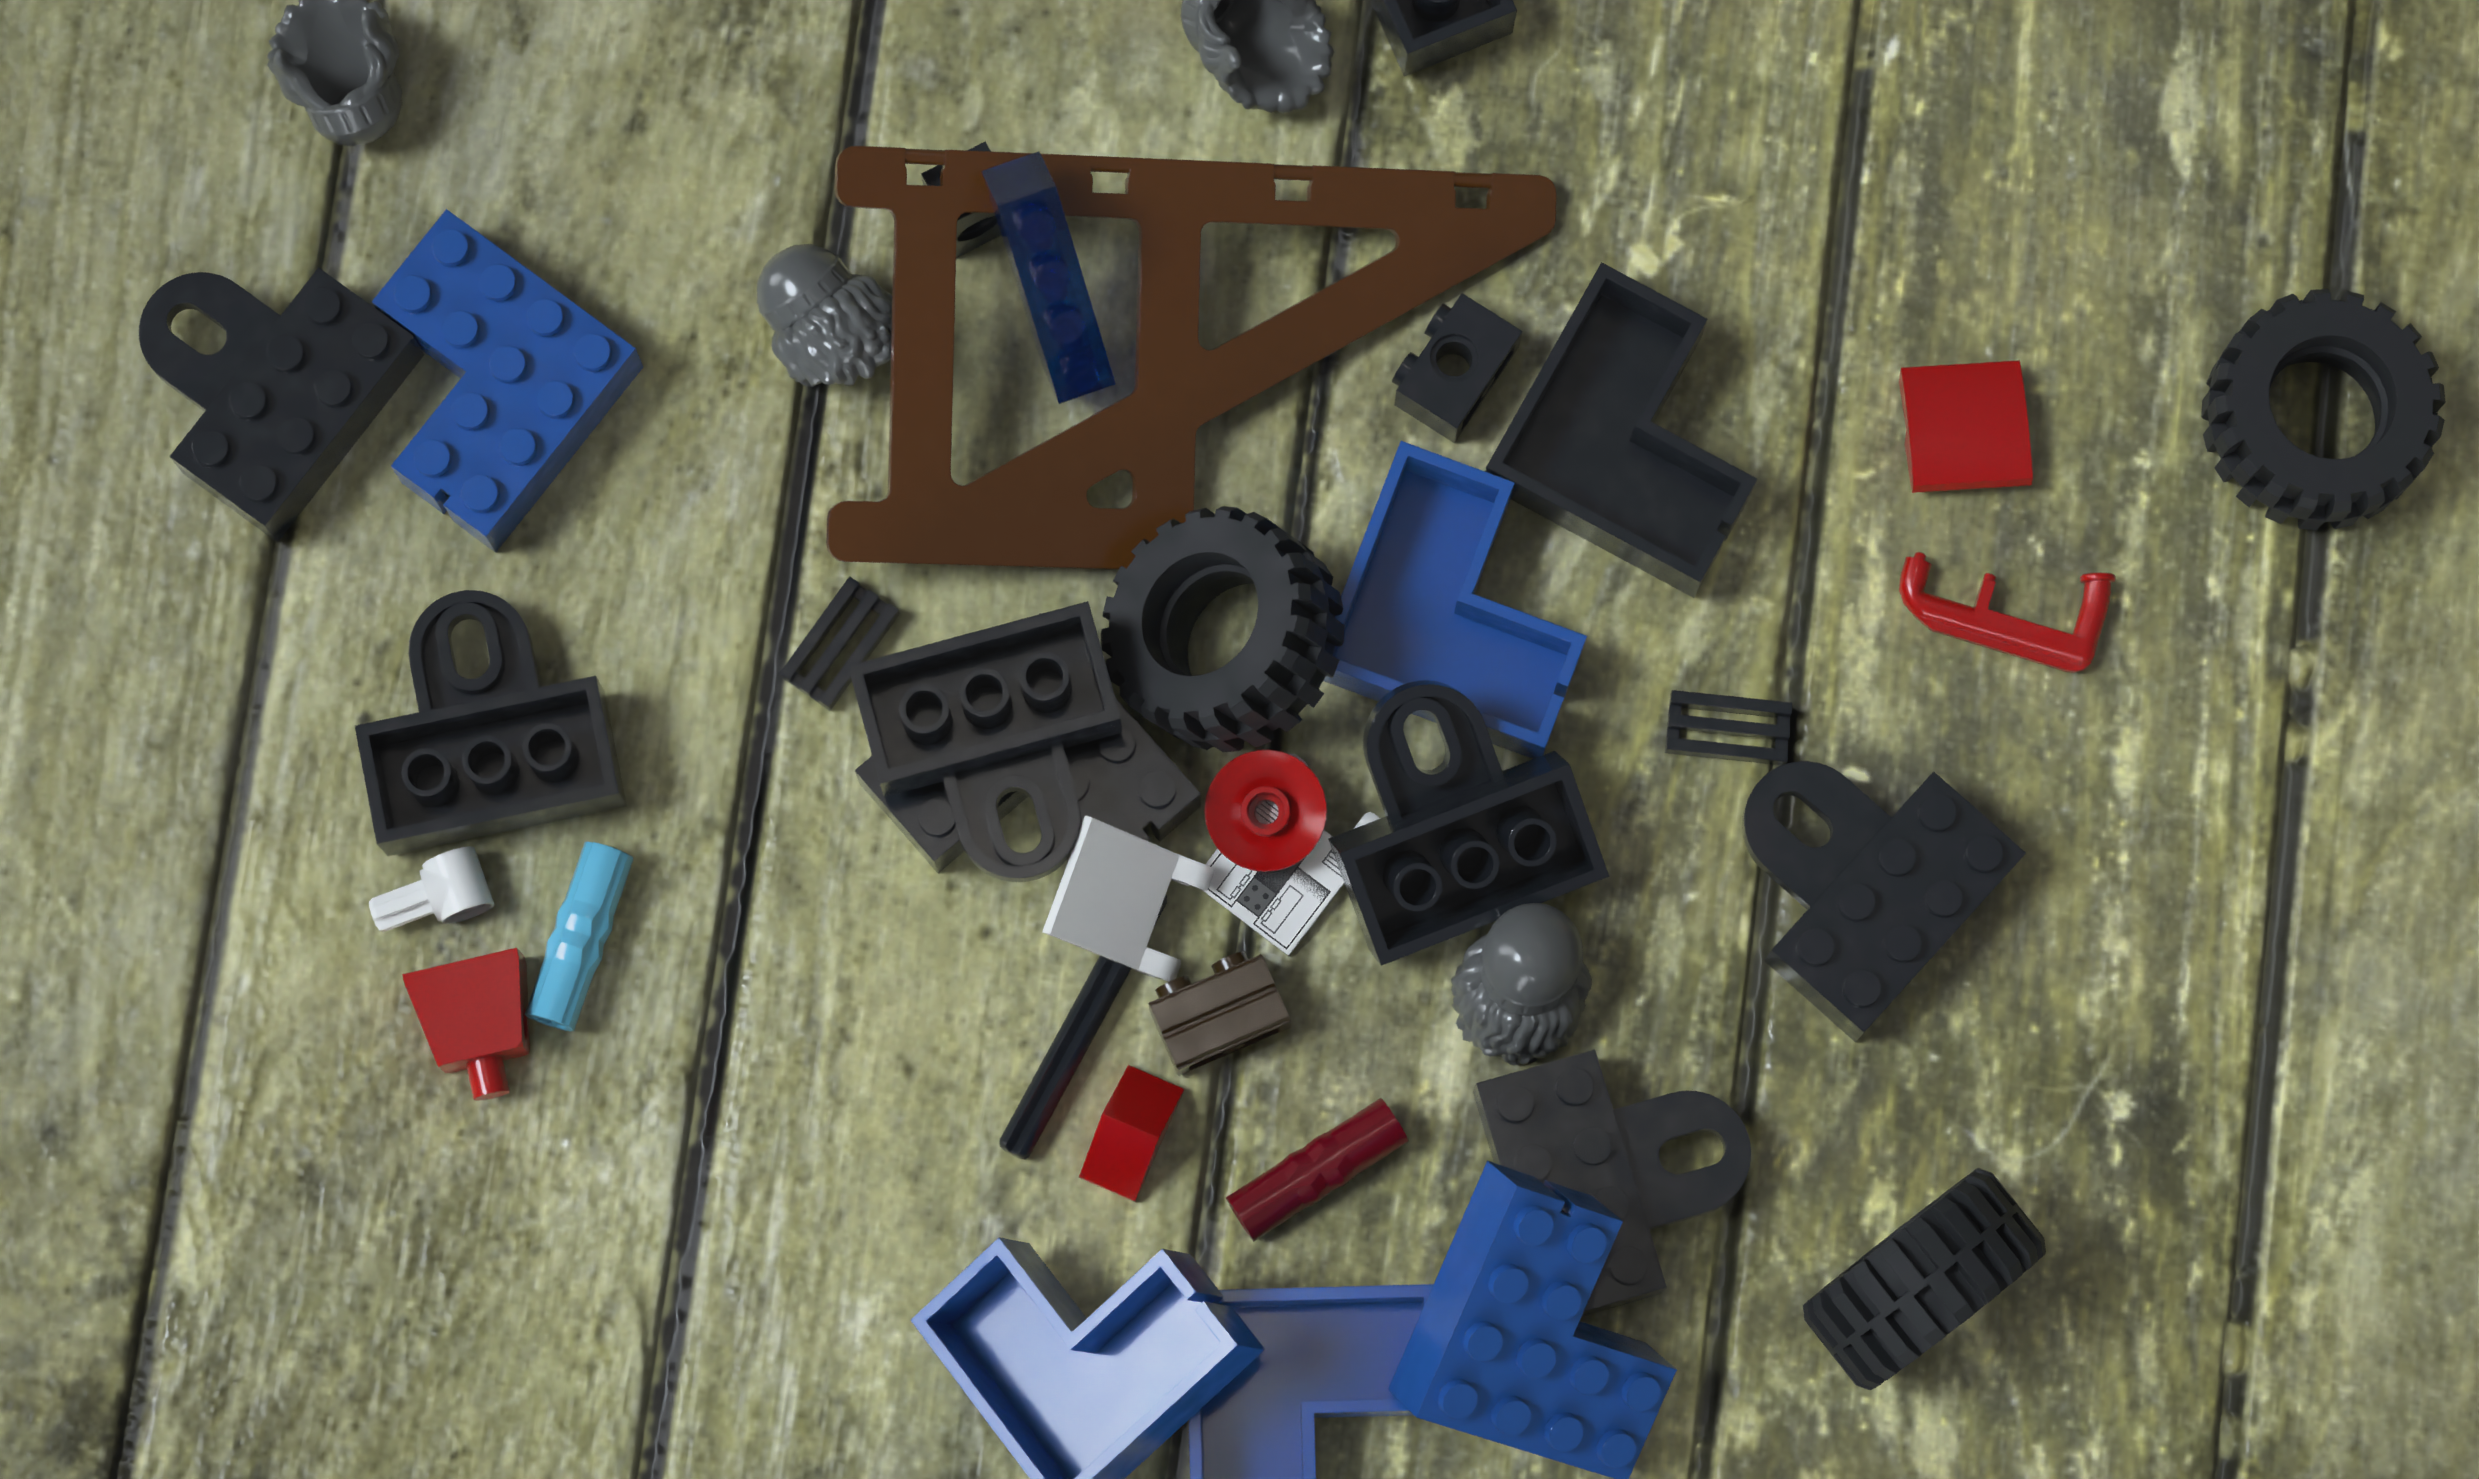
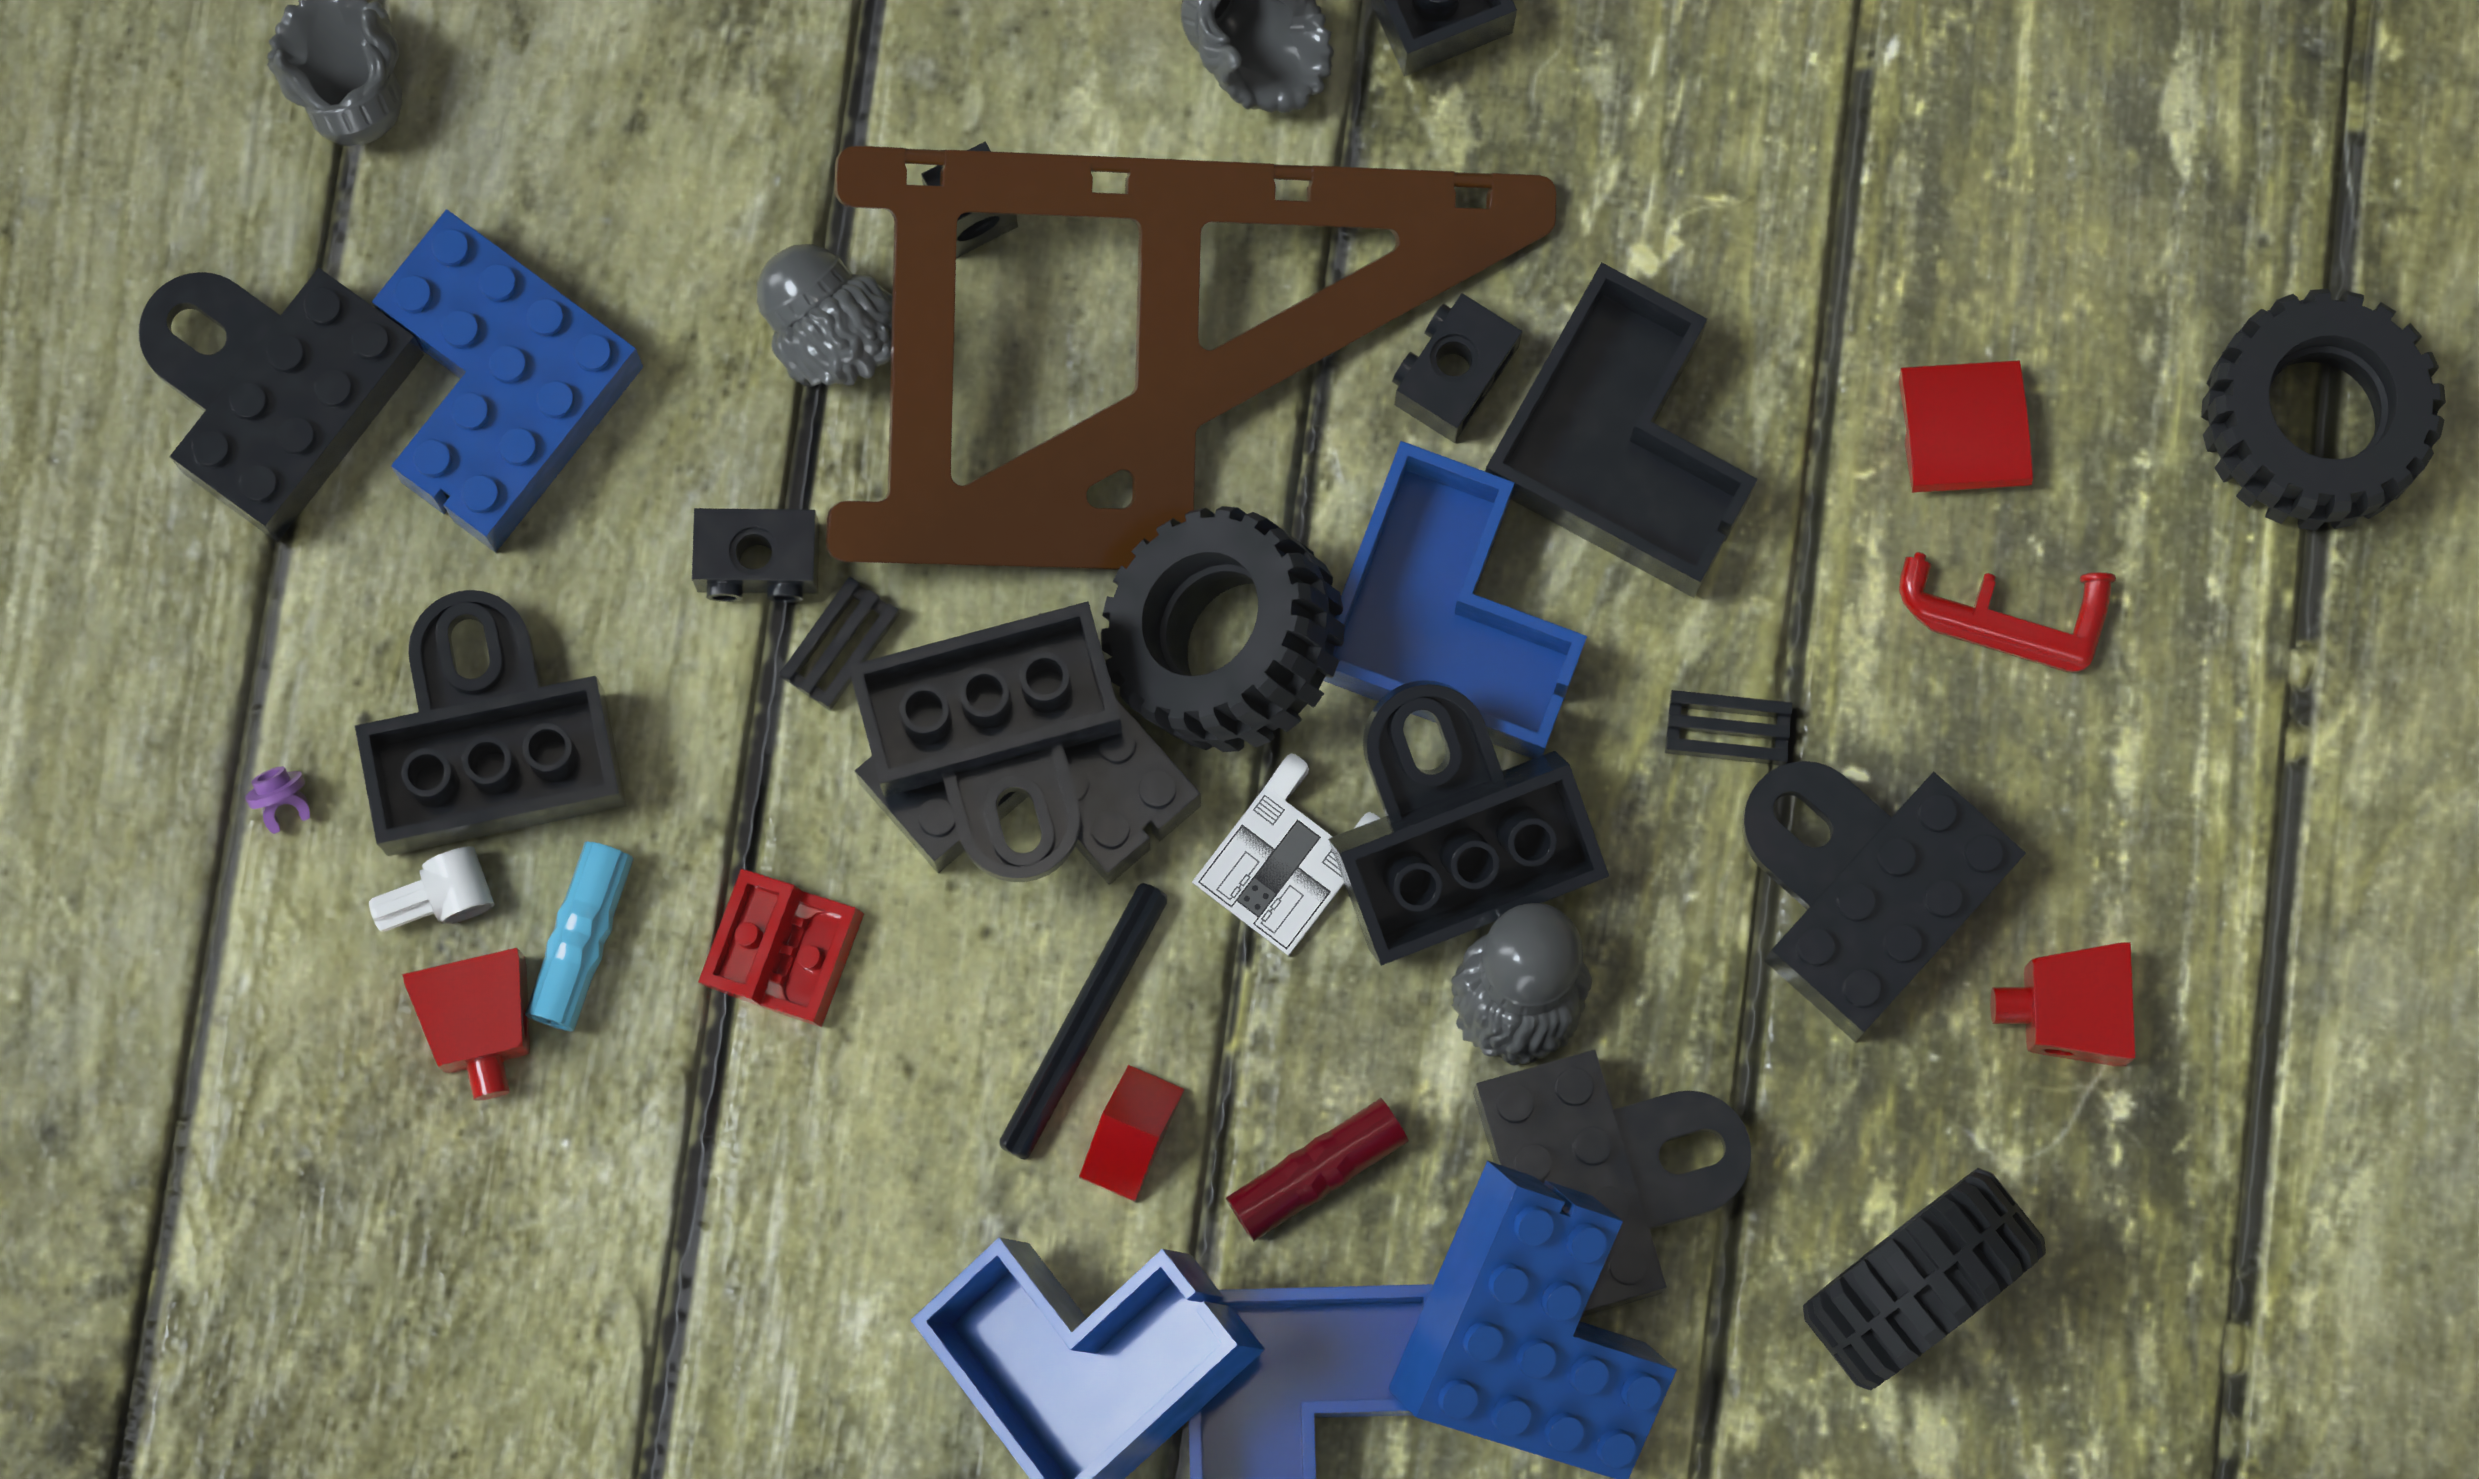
clear blue brick [982,151,1116,404] -> none
white flag [1043,816,1215,982] -> none
dark brown brick [1148,951,1291,1076] -> none
red dish [1204,750,1327,872] -> none
none -> medium lavender plate [245,766,310,834]
none -> black brick [692,508,820,603]
none -> red slope [698,869,864,1027]
none -> red torso [1990,942,2135,1066]

